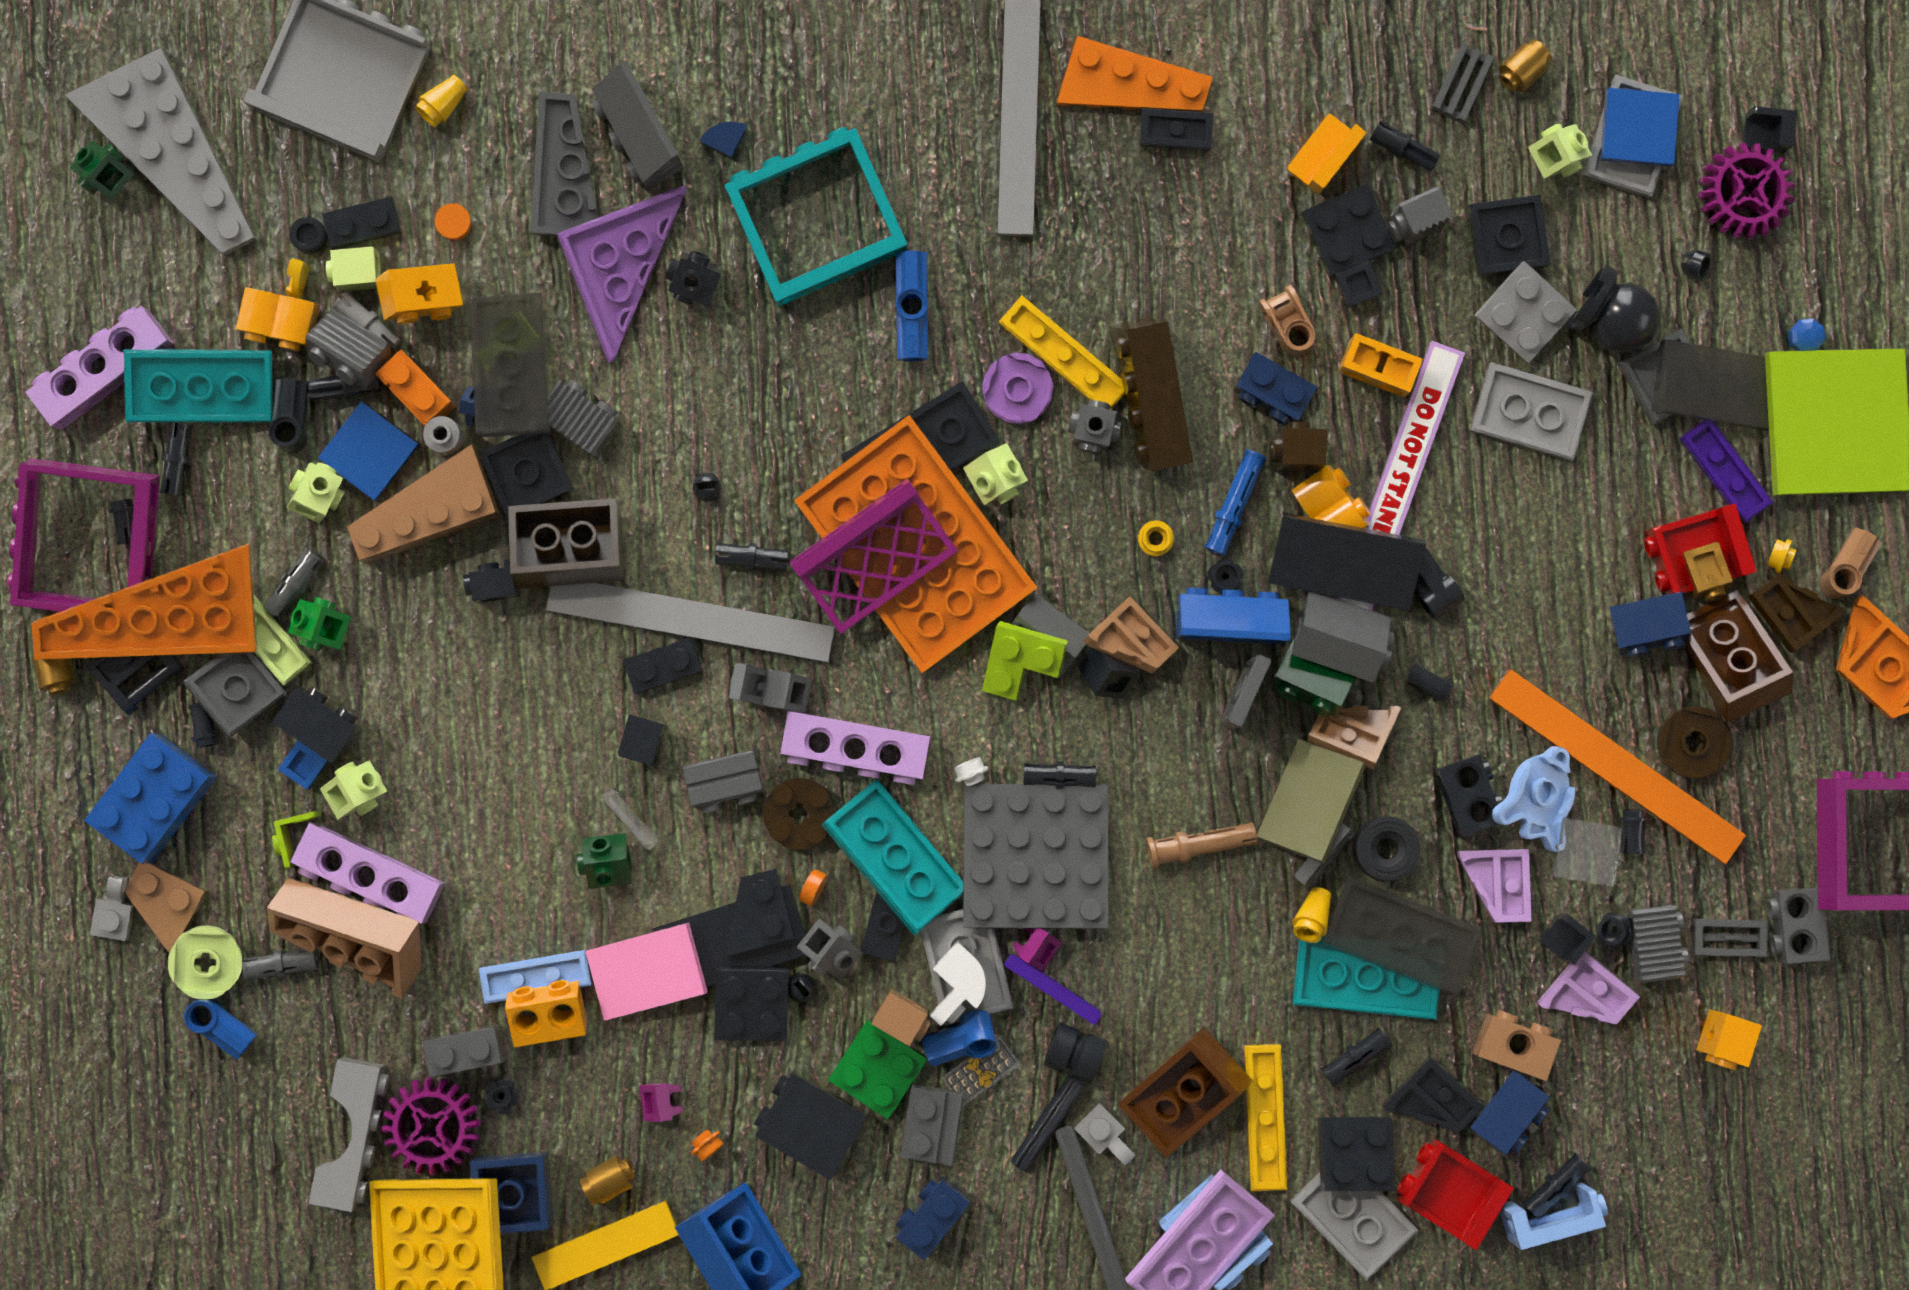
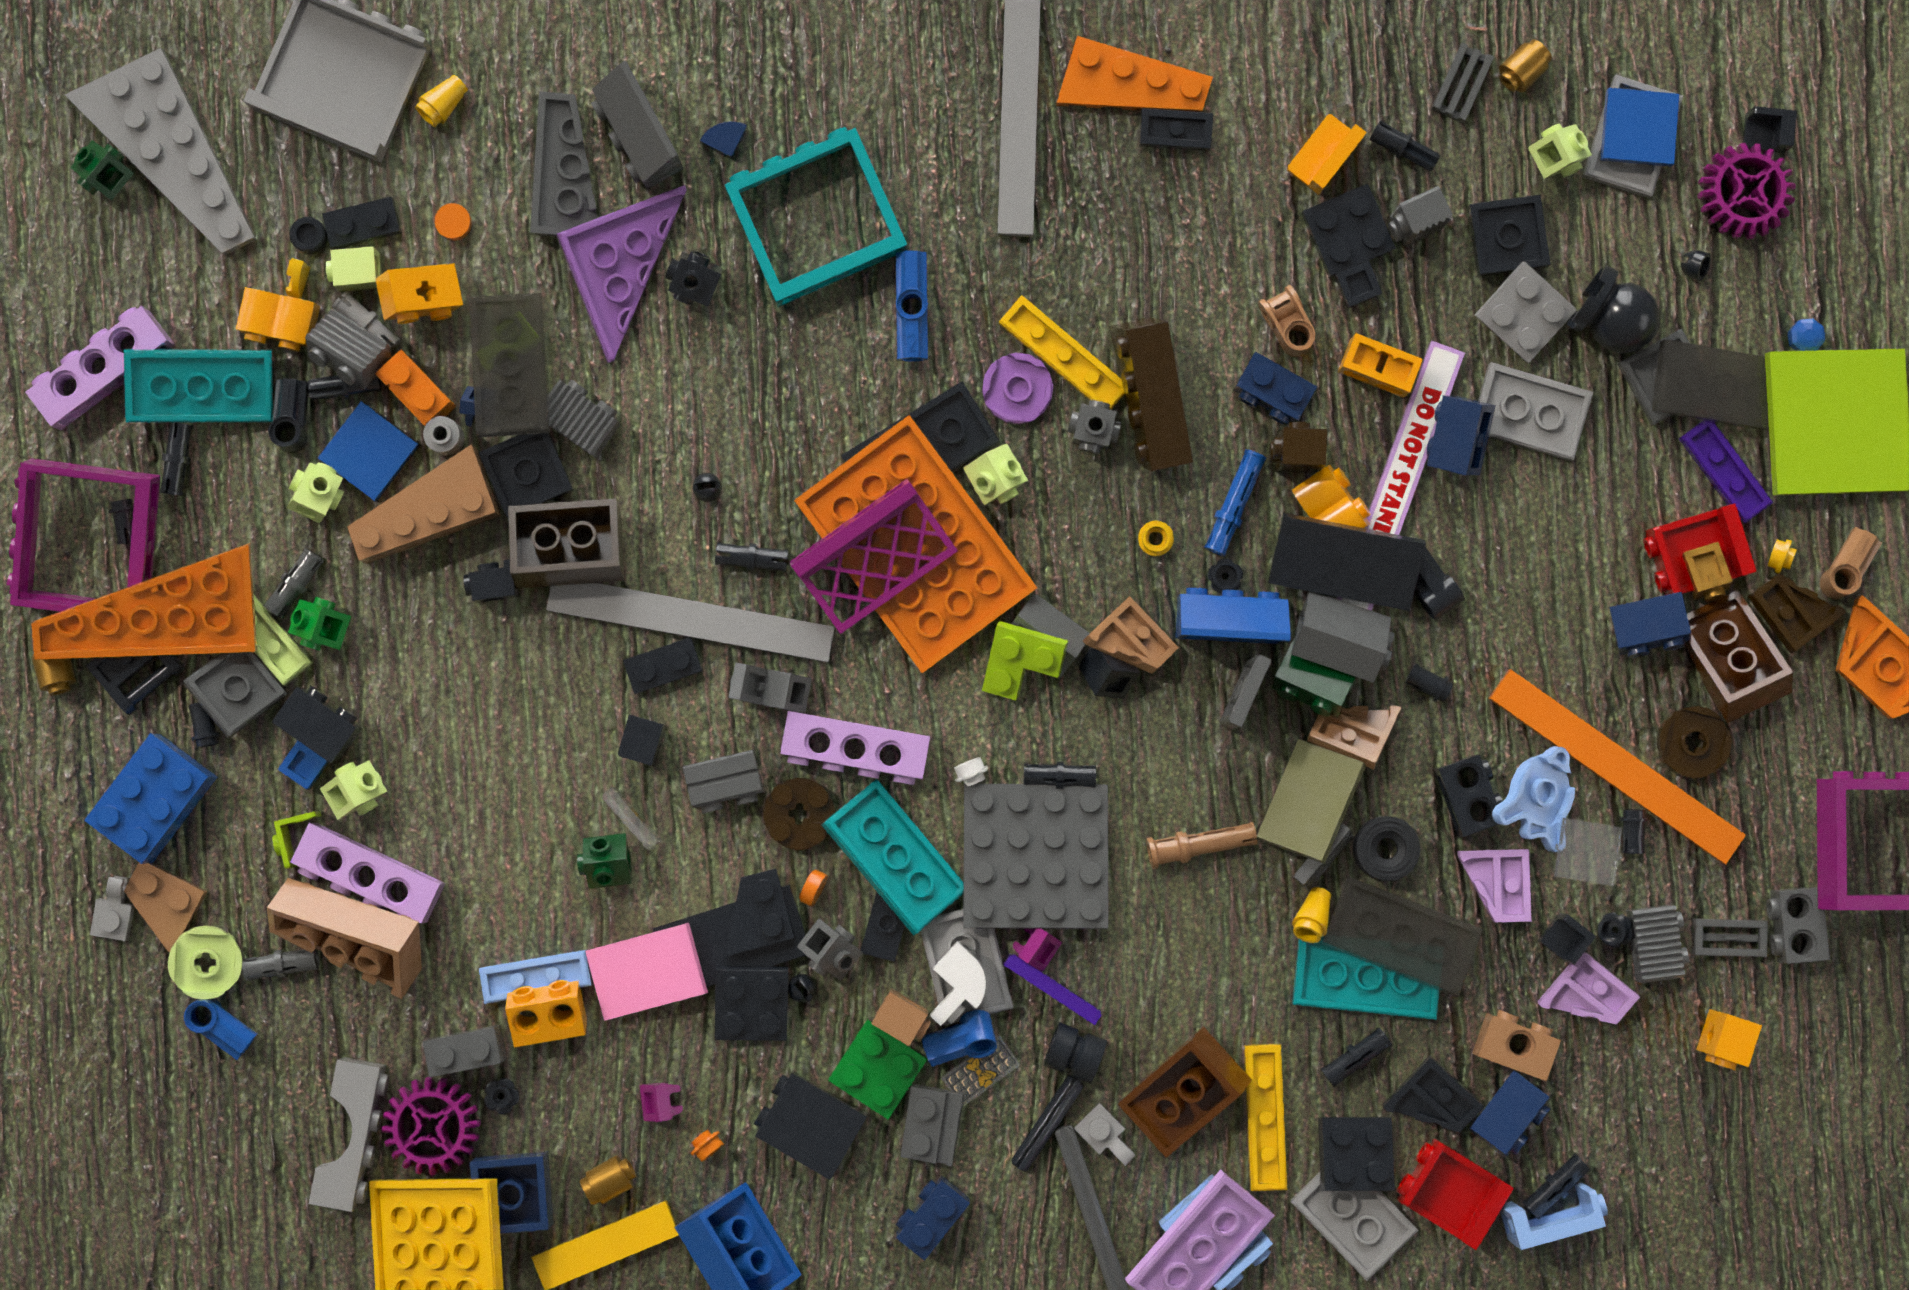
none -> dark blue brick [1427,395,1496,476]

